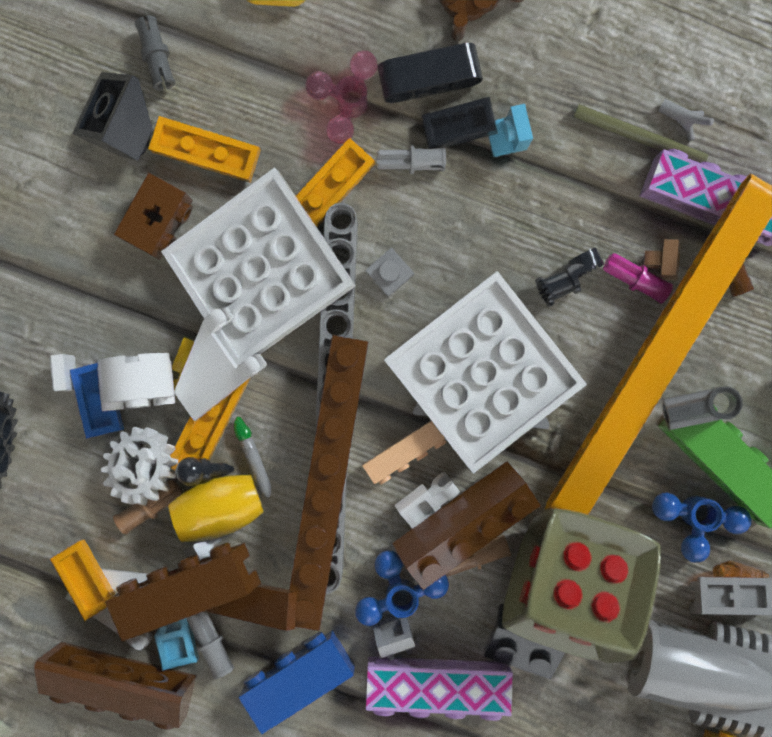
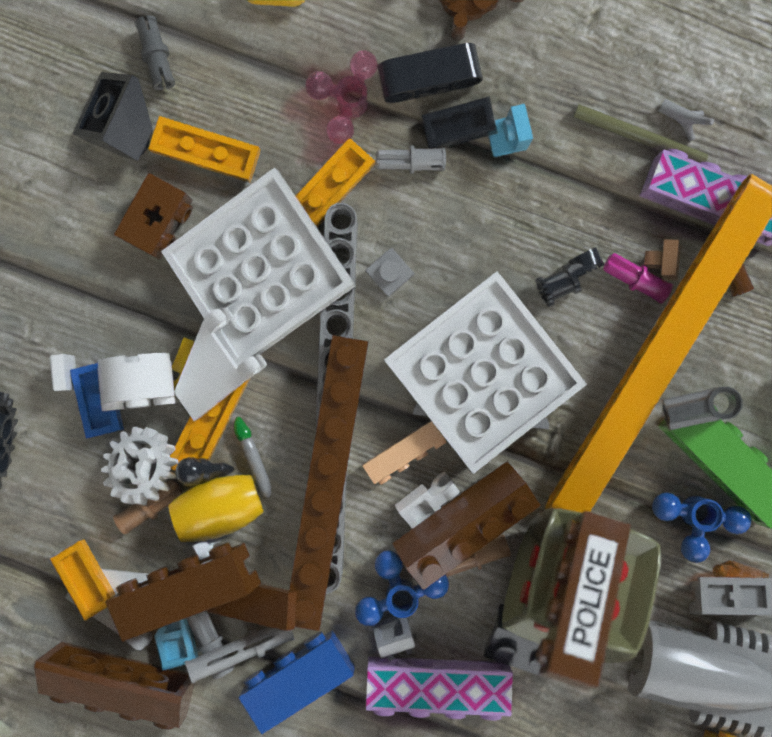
none -> light grey pin [185,627,294,684]
none -> reddish brown brick [536,510,631,690]

